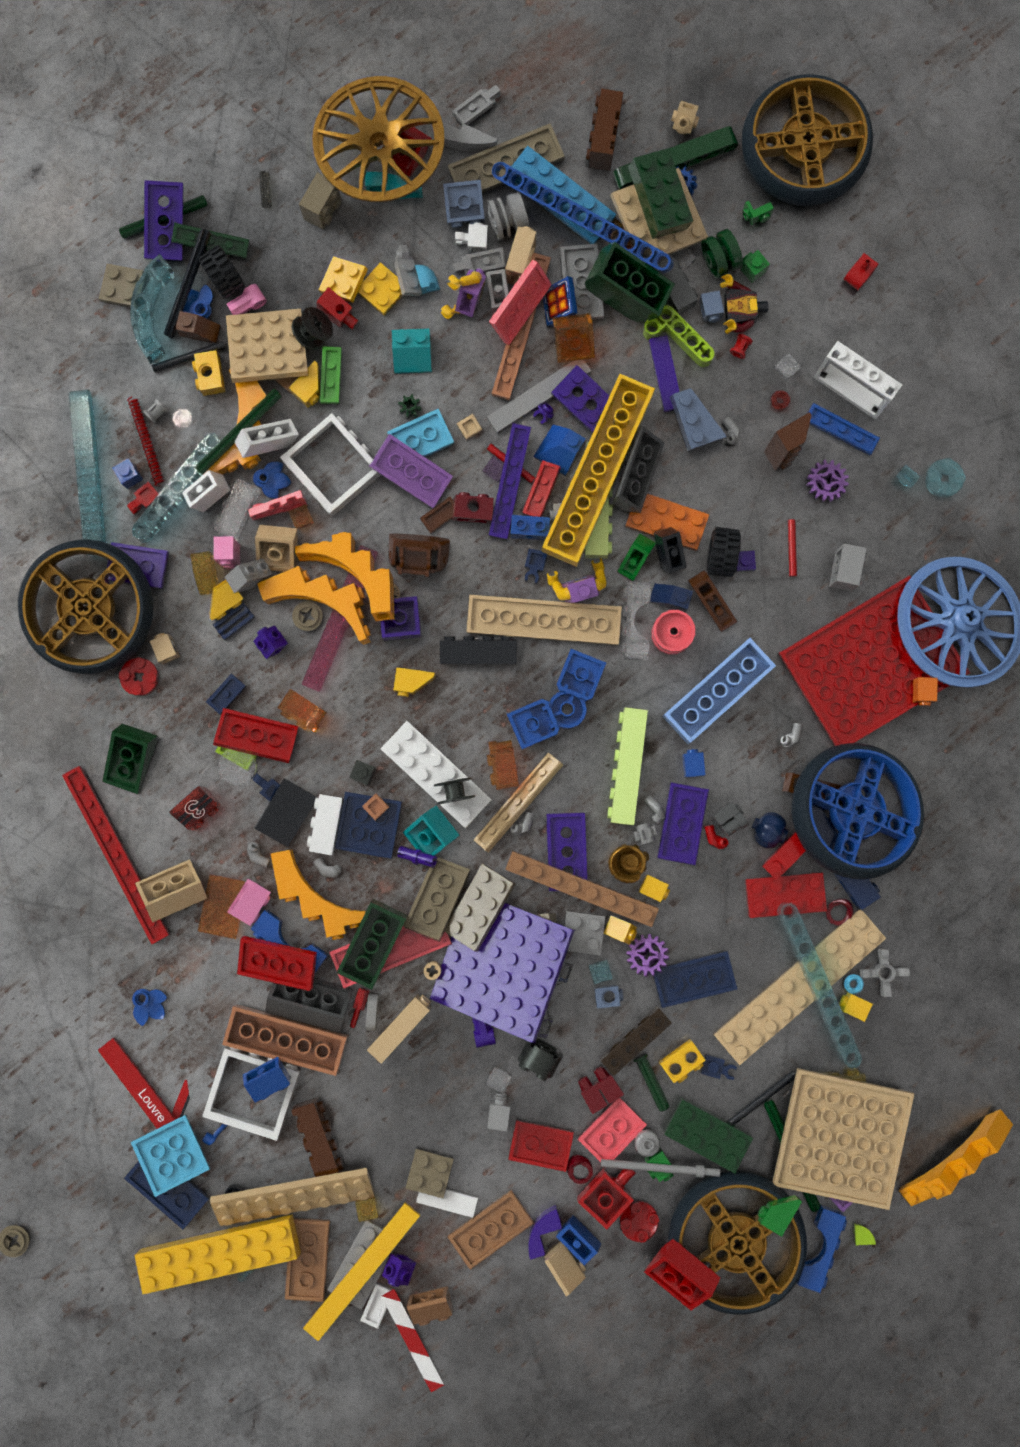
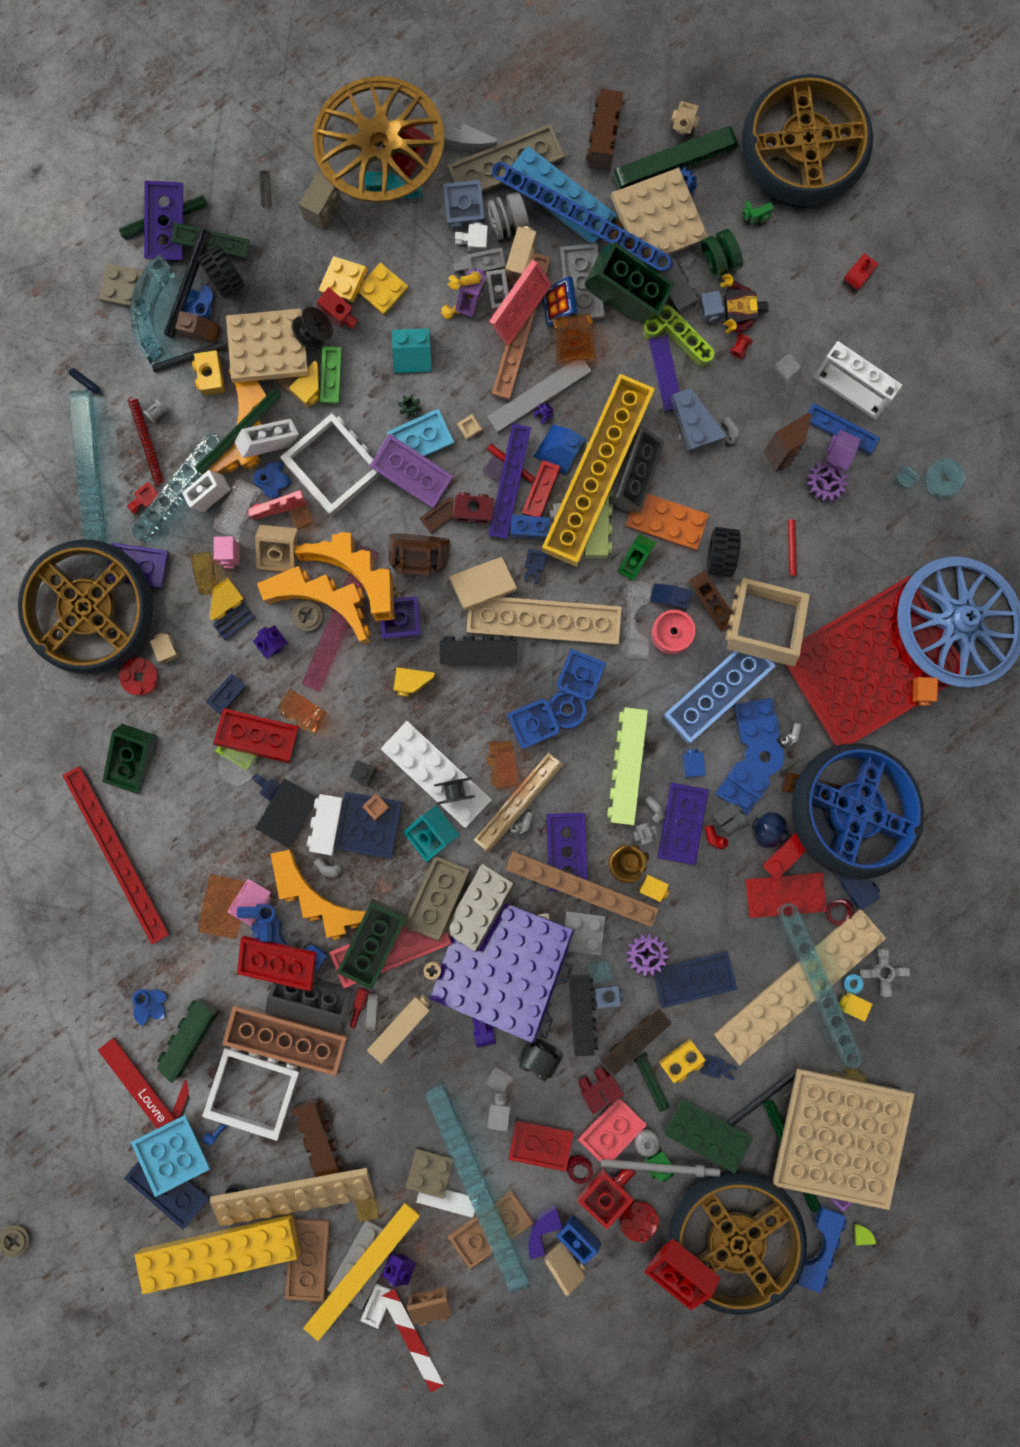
brick [112,458,143,489] -> none
tan slope [135,859,207,922] -> none
clear red slope [169,786,221,830] -> none
clear plate [173,409,192,428] -> none
light grey brick [225,559,273,593] -> none
bright pink piece [227,284,267,315] -> none
blue brick [243,1057,291,1103] -> none
light grey arm [247,842,270,868] -> none
light grey hinge [394,245,422,296] -> none
dark purple pin [397,846,437,868] -> none
medium azure brick [415,264,440,294] -> none
light grey hinge [452,85,501,126] -> none
torso [547,558,607,603] -> none
dark purple plate [551,365,609,433] -> none
yellow brick [603,916,637,945] -> none
dark green brick [628,148,693,239] -> none
black brick [654,527,687,574] -> none
dark purple plate [736,550,756,572] -> none
green brick [740,250,770,283] -> none
green slope [758,1195,802,1237] -> none
clear red plate [771,390,790,410] -> none
light grey brick [829,544,868,592] -> none
light orange arch [899,1109,1013,1206] -> none
none -> dark blue piece [66,365,103,396]
none -> dark green slope [156,998,220,1083]
none -> blue axle [237,903,275,942]
none -> clear light blue beam [424,1084,530,1295]
none -> tan tile [449,557,517,611]
none -> black brick [569,974,598,1057]
none -> blue plate [715,698,784,816]
none -> tan window [725,578,810,667]
none -> medium lavender brick [826,430,861,470]

